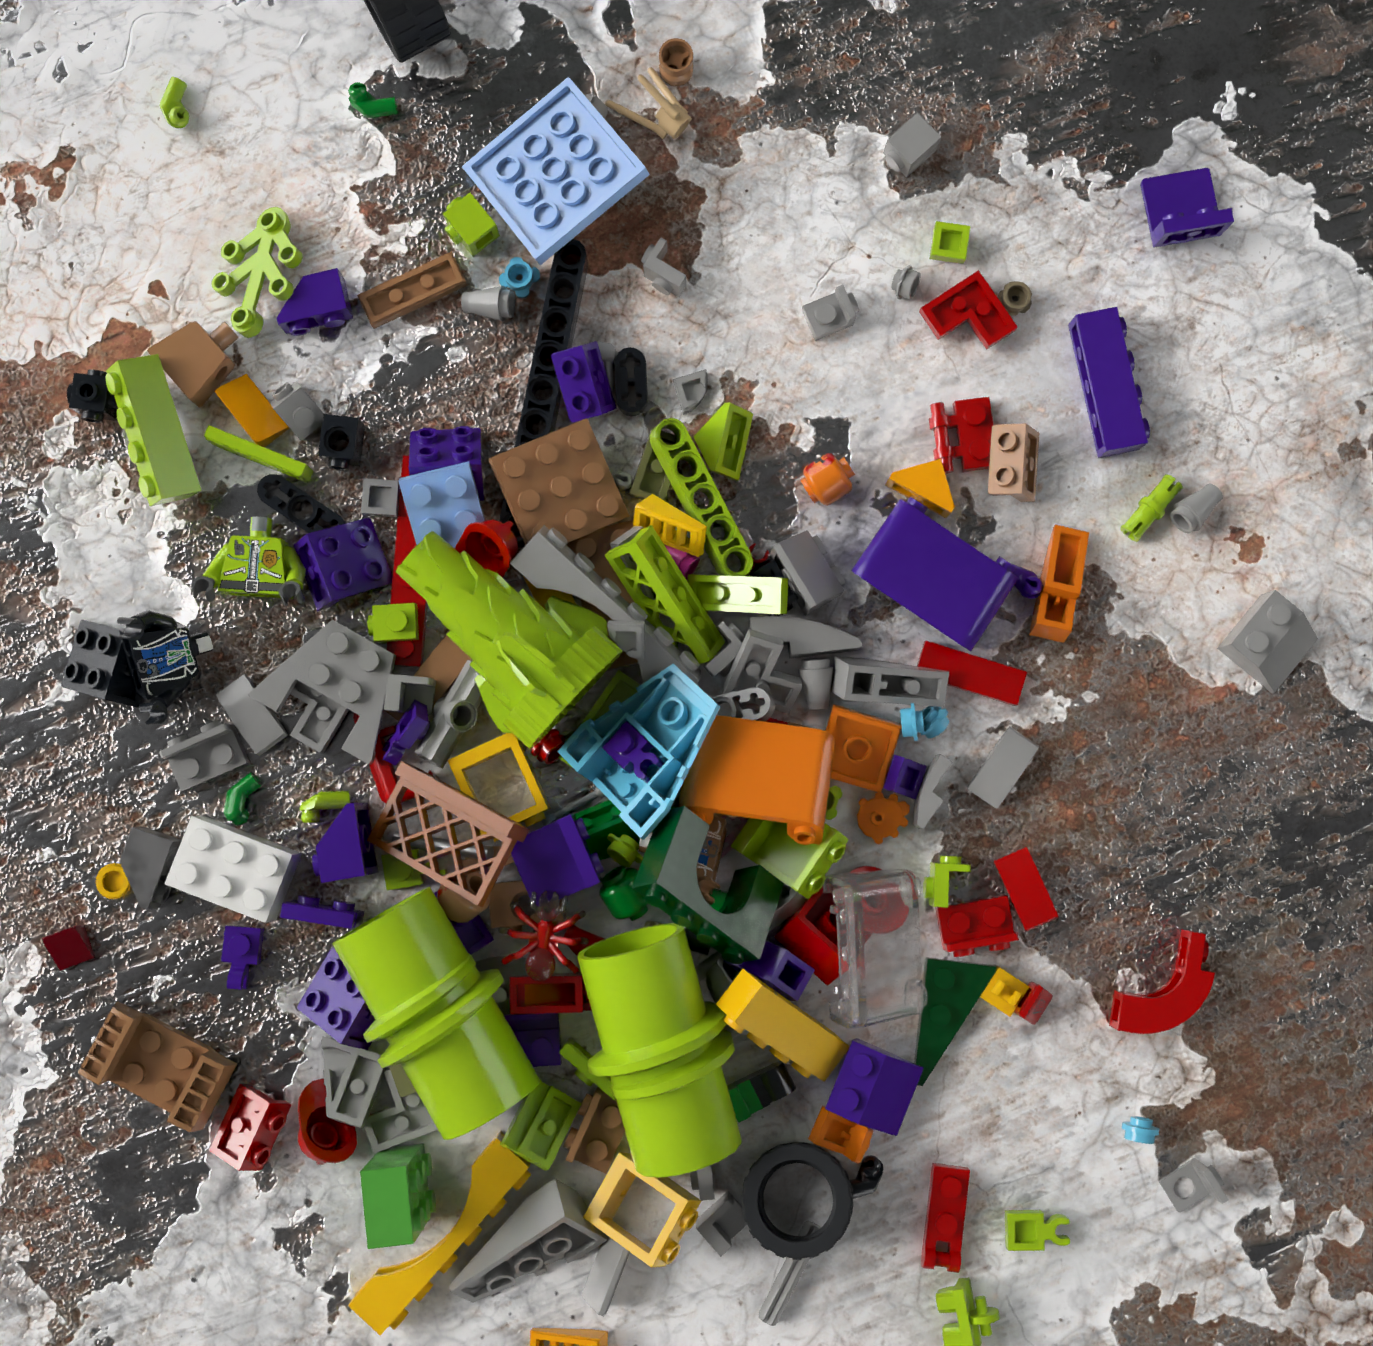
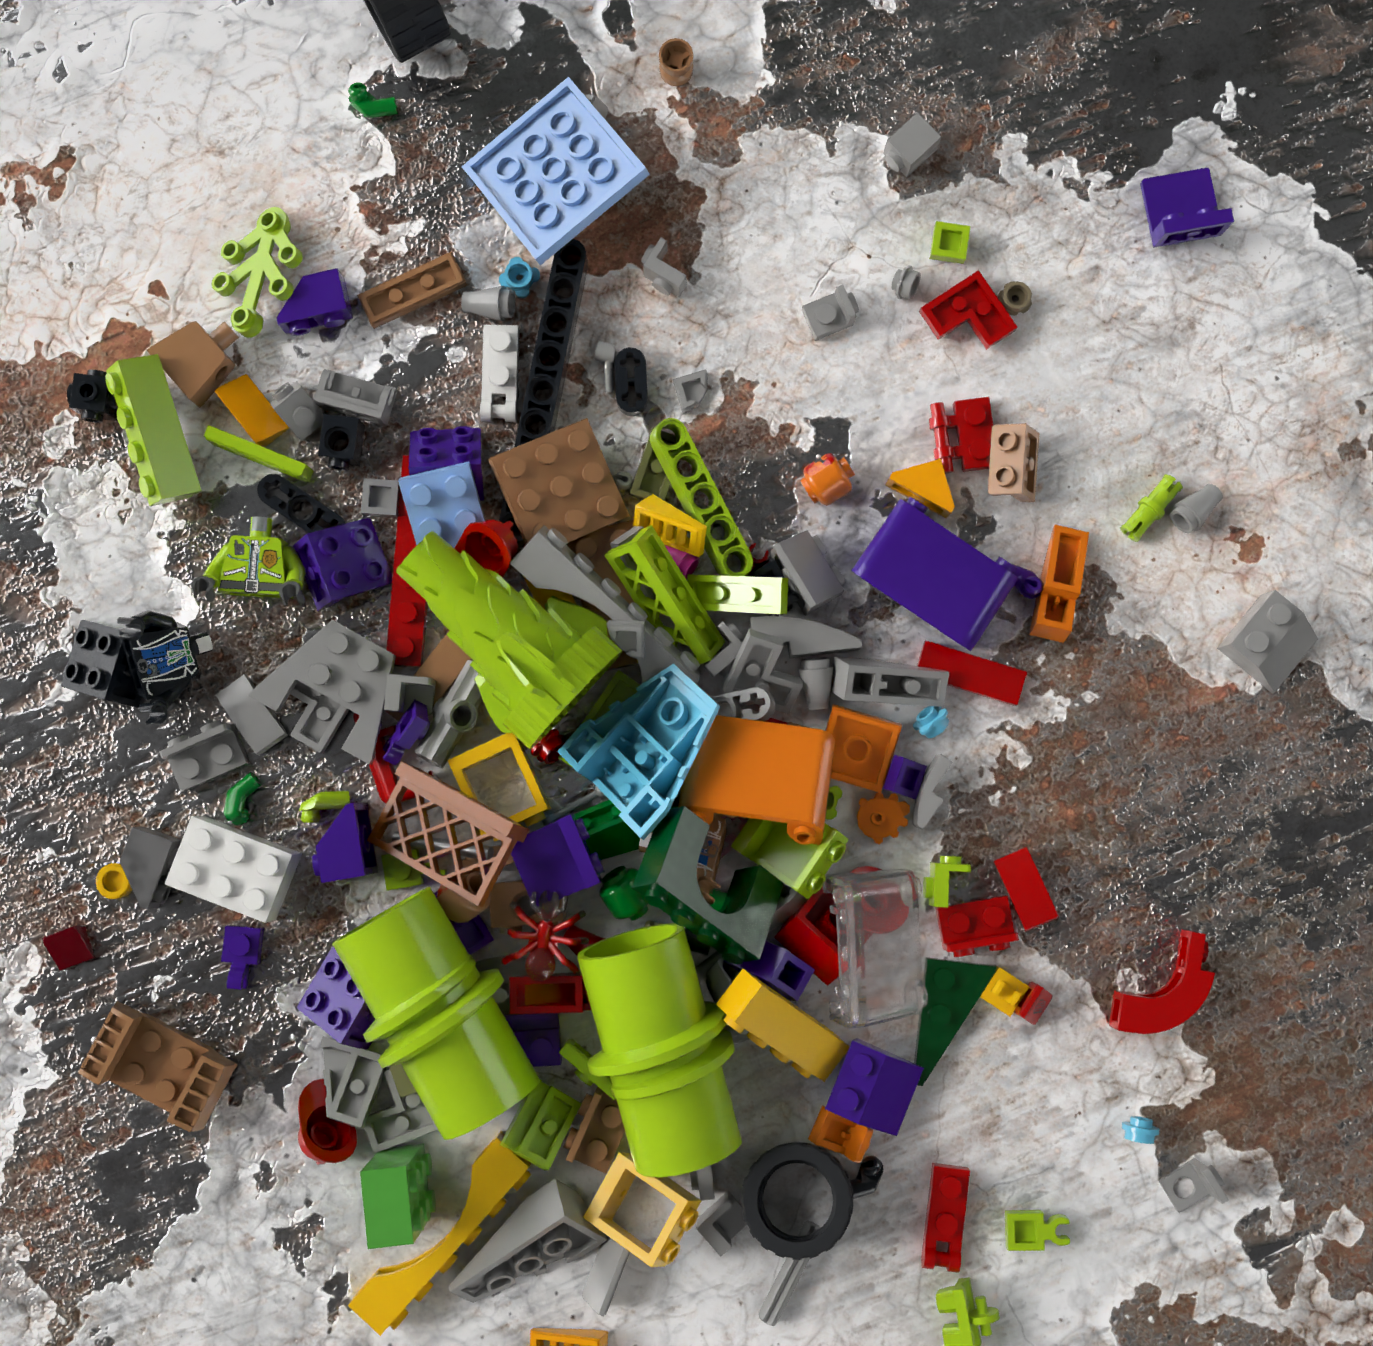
lime arm [159,77,189,128] -> none
red bracket [209,1083,291,1171] -> none
dark purple plate [280,895,364,929] -> none
lime bracket [367,603,419,644] -> none
lime brick [443,193,500,257] -> none
dark purple bracket [551,341,617,422] -> none
dark purple plate [602,721,664,783] -> none
tan plant [605,67,692,139] -> none
lime plate [606,833,643,867] -> none
lime slope [694,402,753,481] -> none
leg [727,1061,796,1123] -> none
medium azure plate [900,703,924,741] -> none
light grey slope [967,726,1039,809] -> none
dark purple brick [1068,307,1150,458] -> none
none -> light grey hinge [313,369,397,426]
none -> white plate [480,325,520,422]

